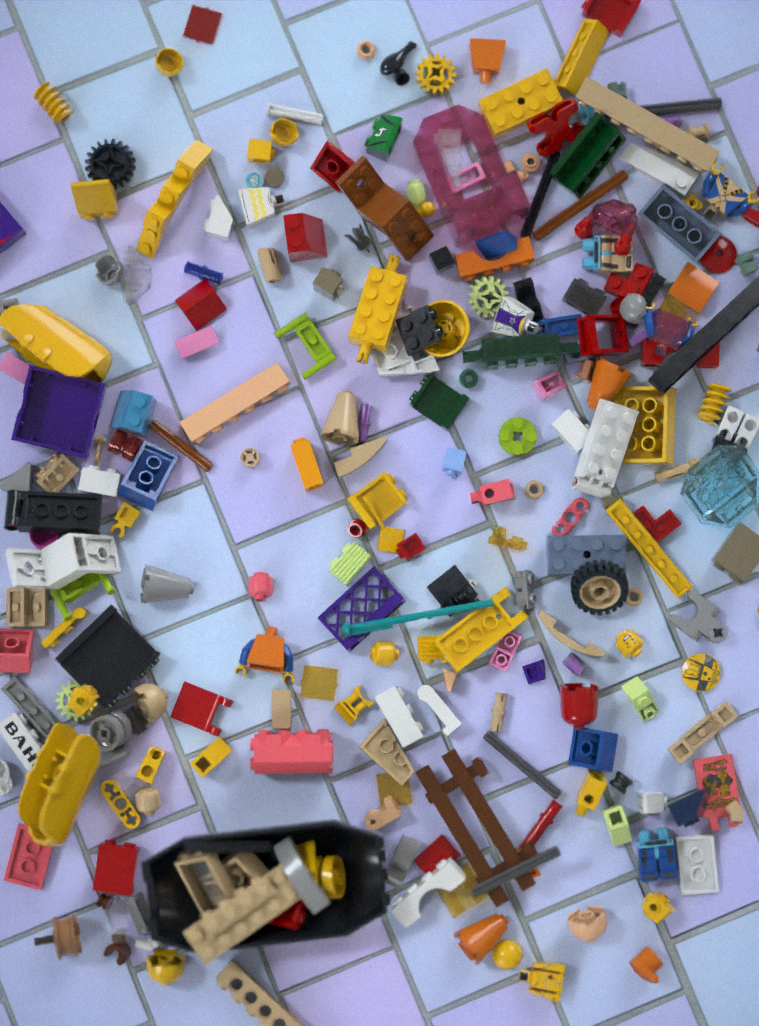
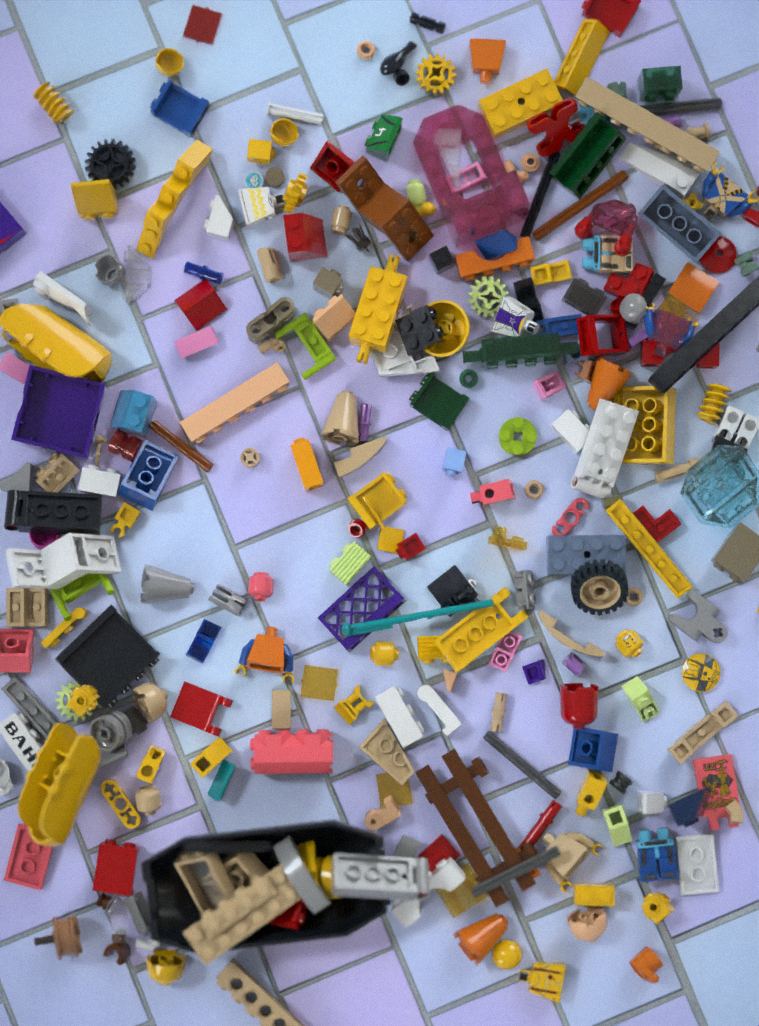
none -> white slope [33,271,92,327]
none -> blue panel [150,79,210,138]
none -> clear blue slope [186,619,221,664]
none -> light grey arm [208,584,247,616]
none -> teal slope [208,760,236,801]
none -> dark tan piece [246,297,296,344]
none -> tan arm [257,337,286,355]
none -> yellow gear [282,172,309,214]
none -> light nougat slope [312,294,355,342]
none -> tan brick [331,205,353,235]
none -> light grey hinge [331,853,430,901]
none -> black axle [409,12,446,34]
none -> yellow slope [530,260,573,286]
none -> tan torso [542,832,603,892]
none -> yellow brick [573,883,615,906]
none -> clear green brick [638,66,683,104]

